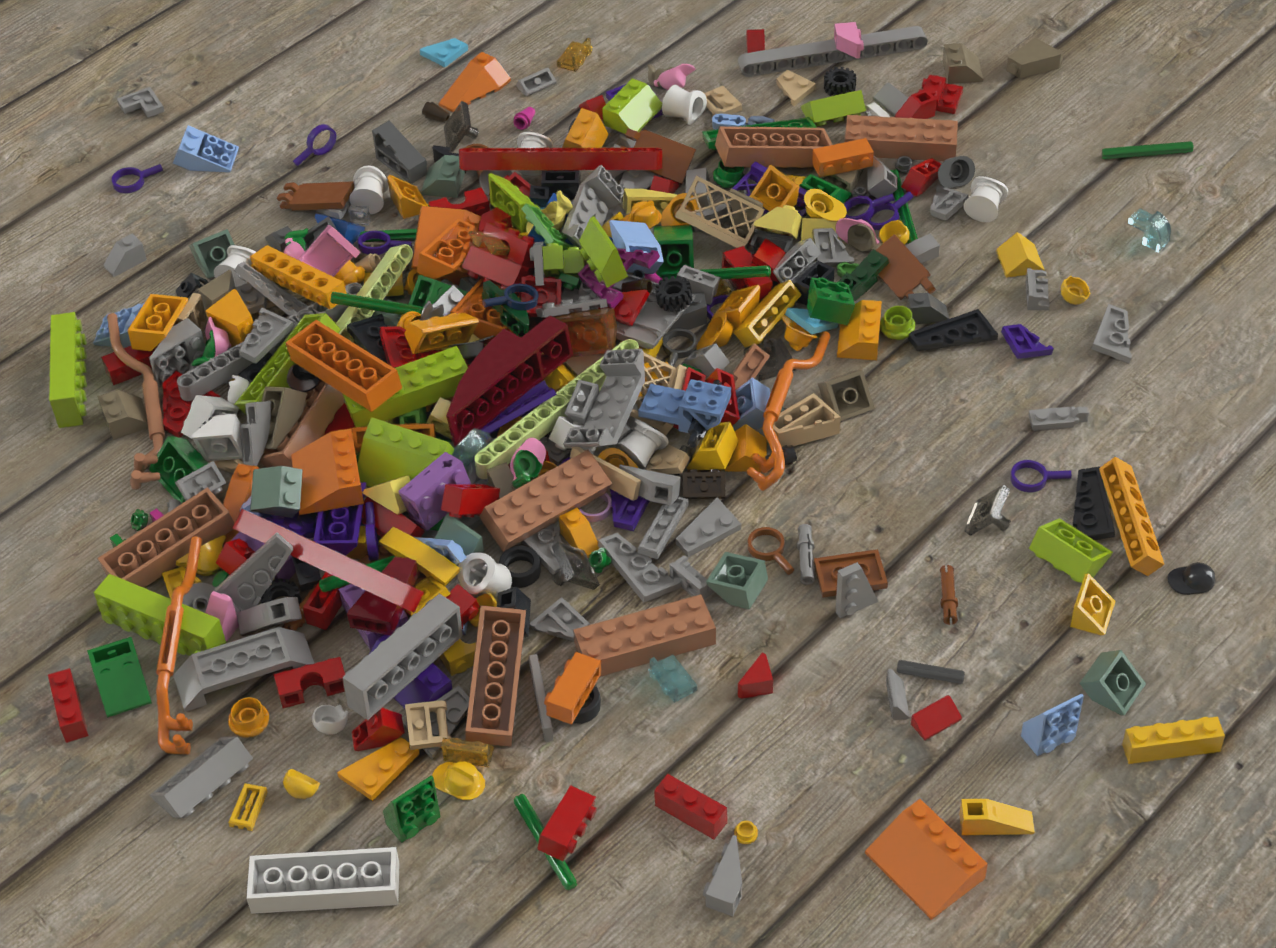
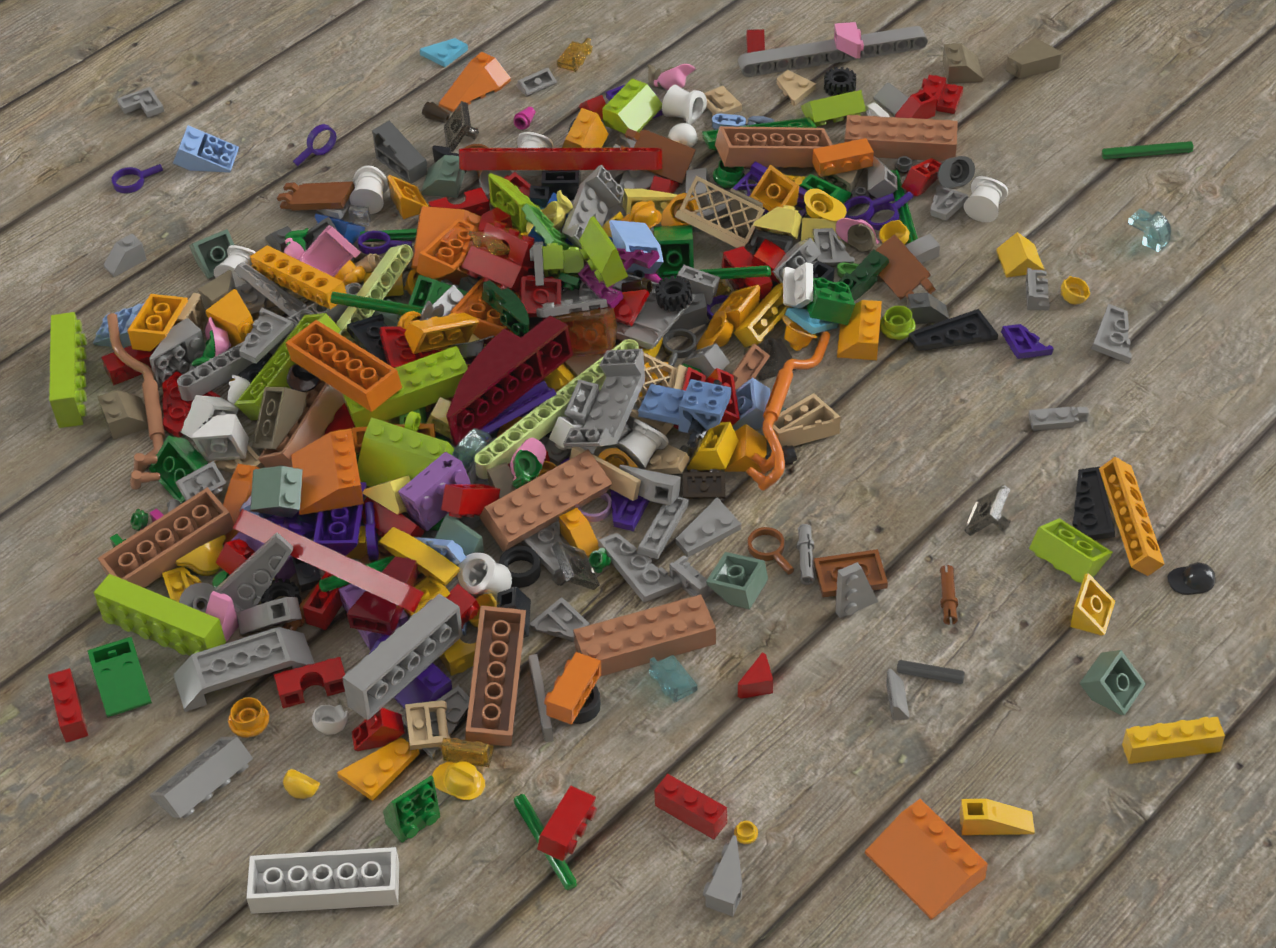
orange piece [156,537,202,754] -> none
black bracket [175,273,209,298] -> none
yellow tile [228,783,268,831] -> none
light grey slope [240,401,271,466] -> none
dark blue piece [483,284,539,310] -> none
dark tan slope [817,370,875,421] -> none
red slope [911,695,962,740] -> none
dark purple piece [1010,460,1072,493] -> none
light blue slope [1021,694,1084,756] -> none
none -> lime tile [404,411,421,431]
none -> white hair [668,123,698,147]
none -> white bracket [783,262,813,309]

